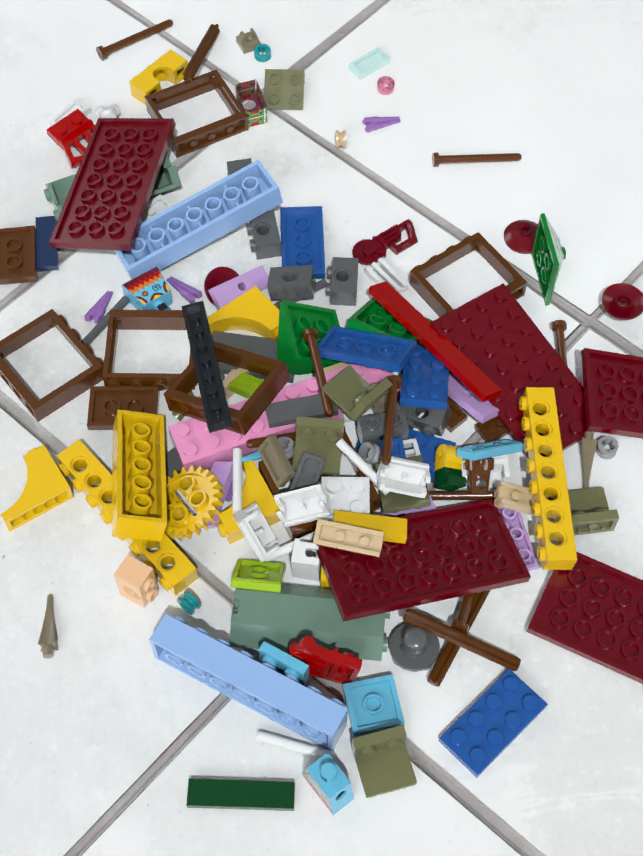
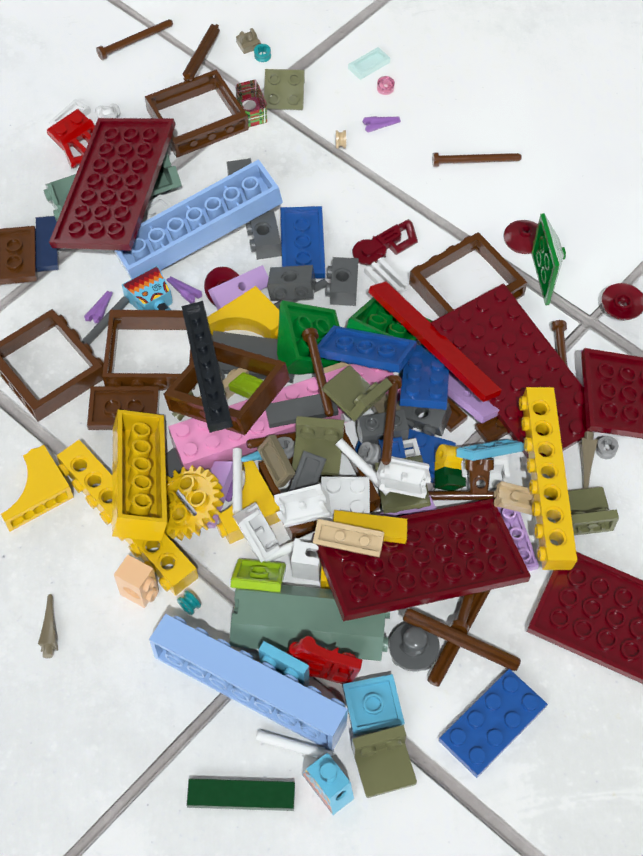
yellow arch [129,49,188,105] -> none

